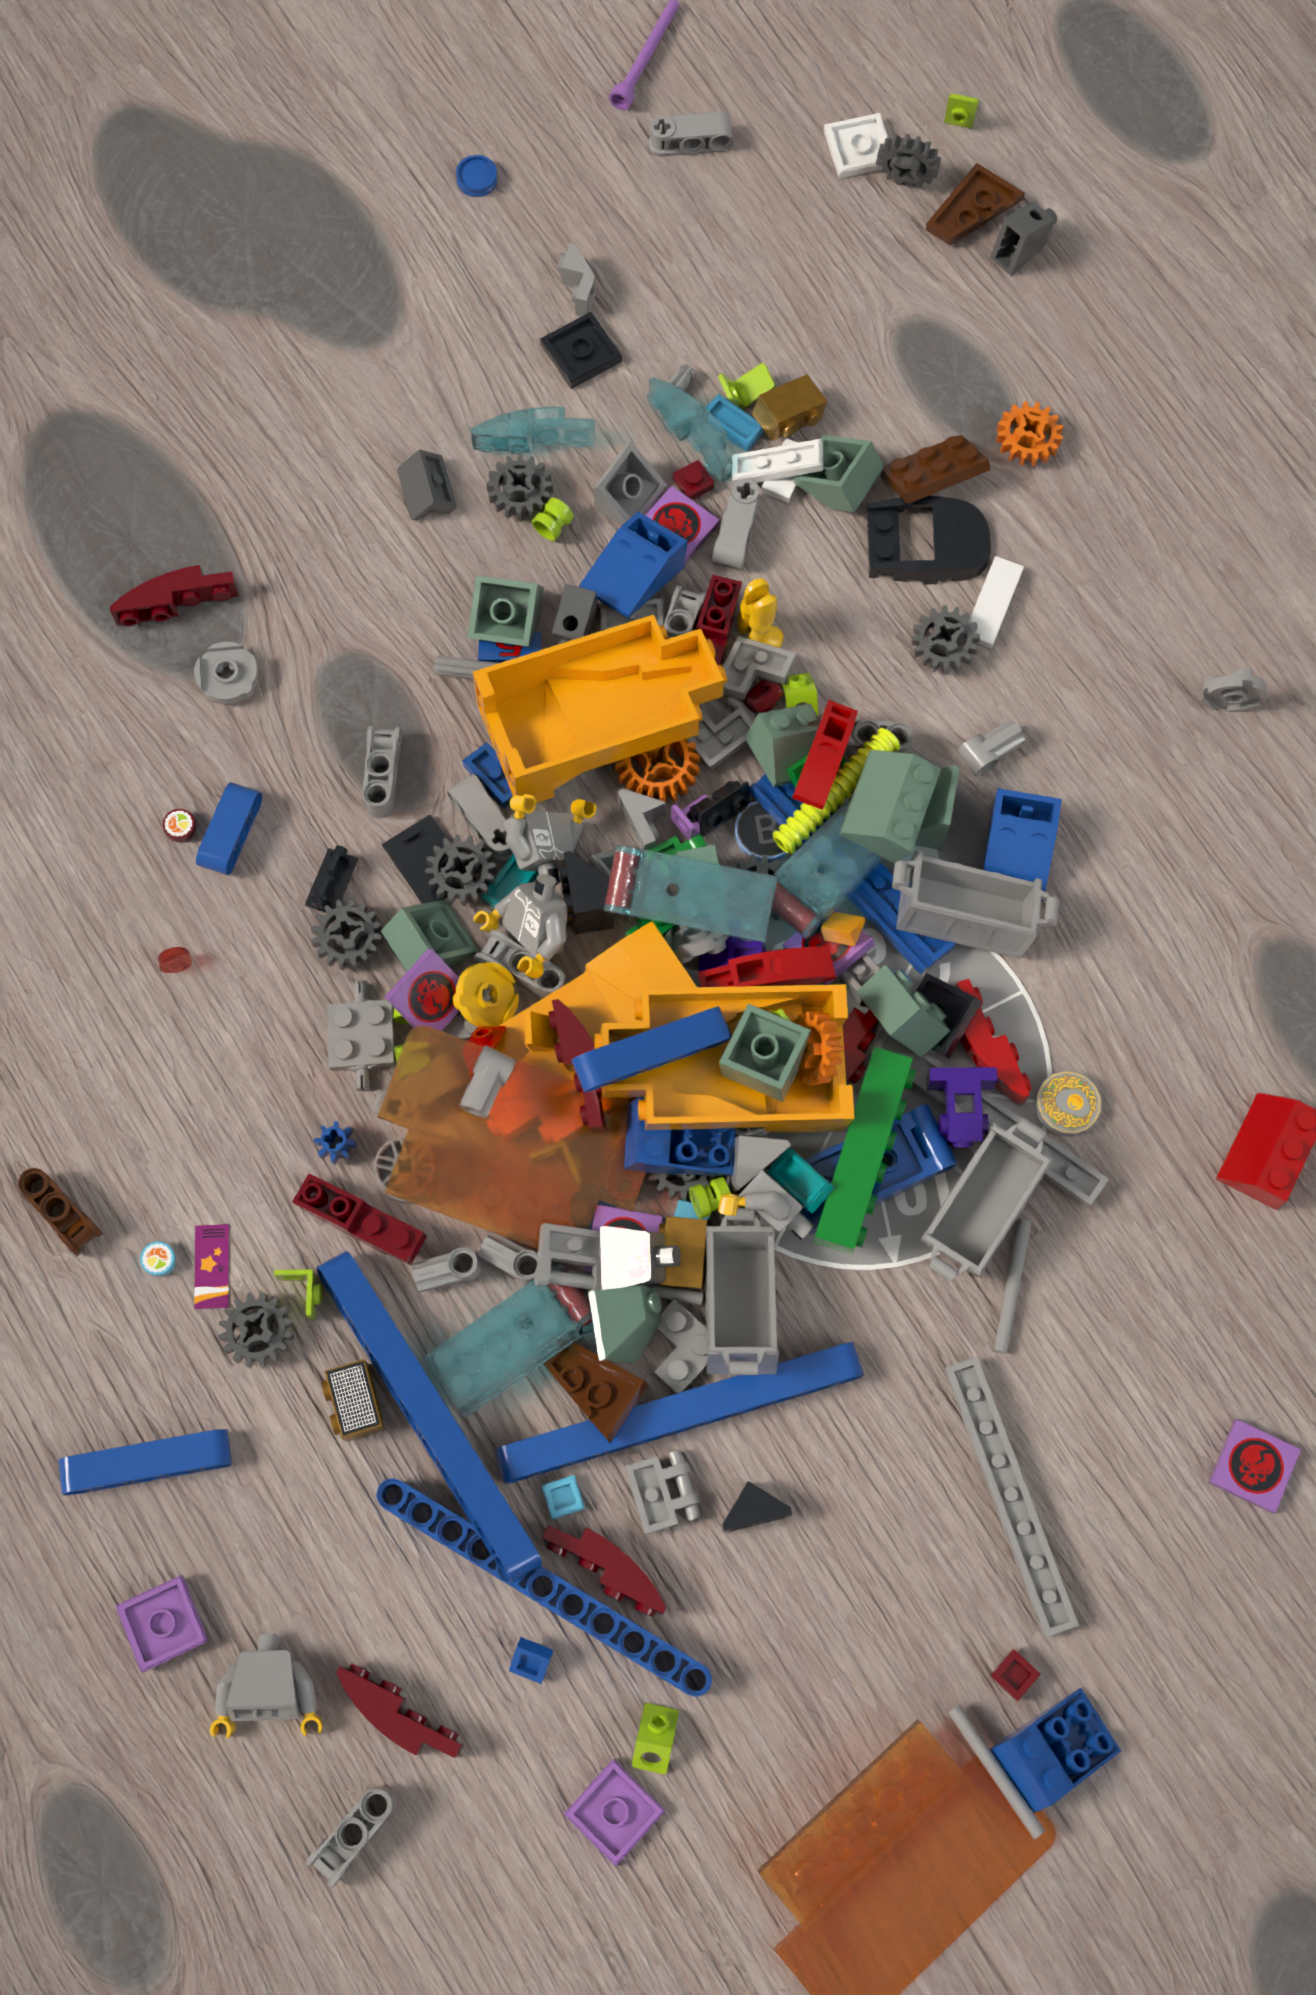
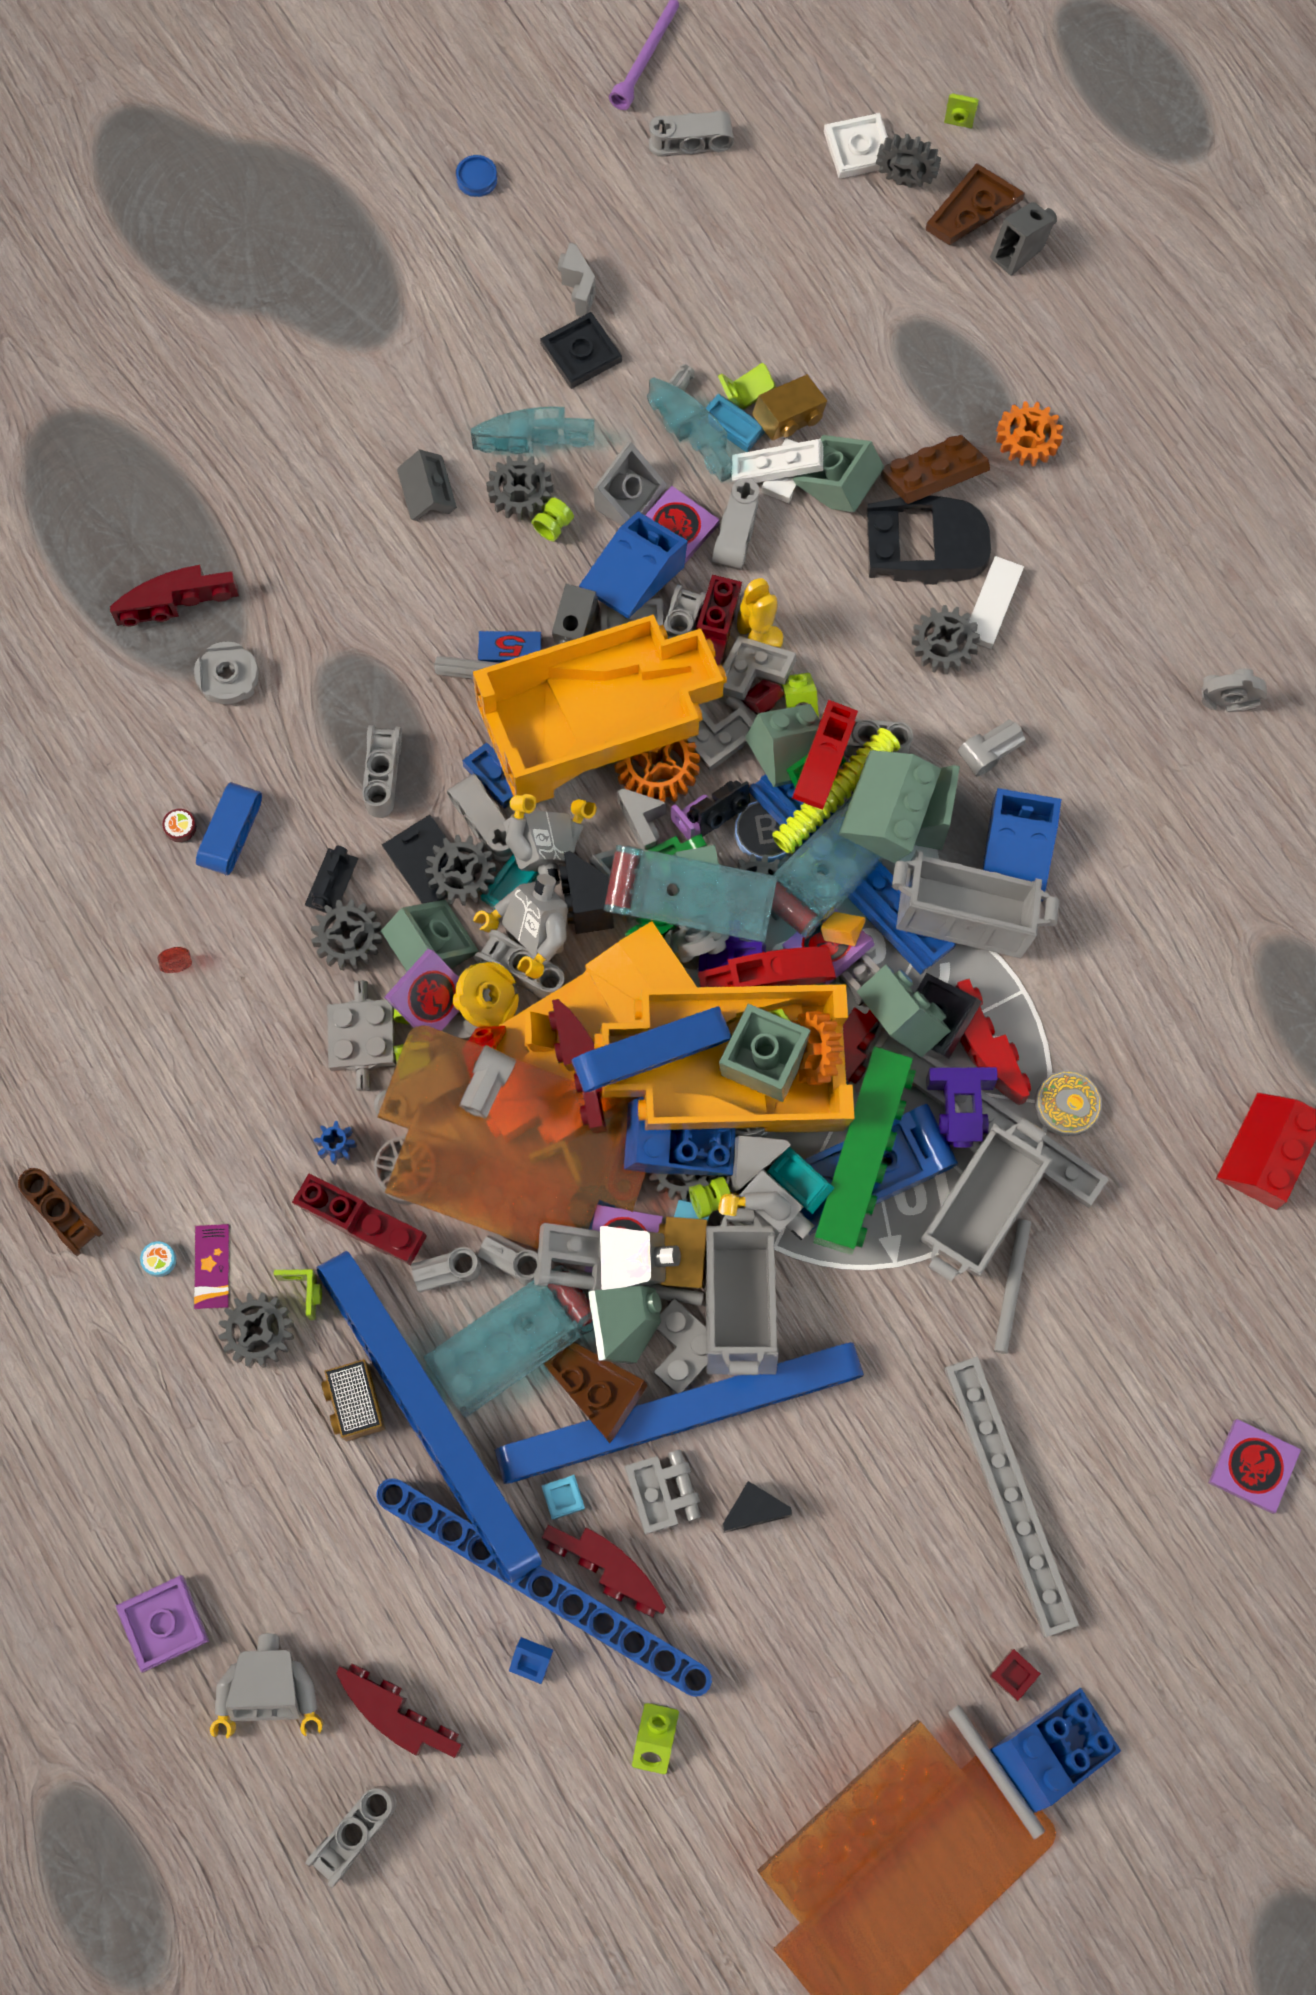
blue beam [58,1429,232,1495] -> none
sand green slope [467,575,544,647] -> none
medium lavender tile [564,1759,666,1866] -> none
dark red plate [672,459,714,500] -> none

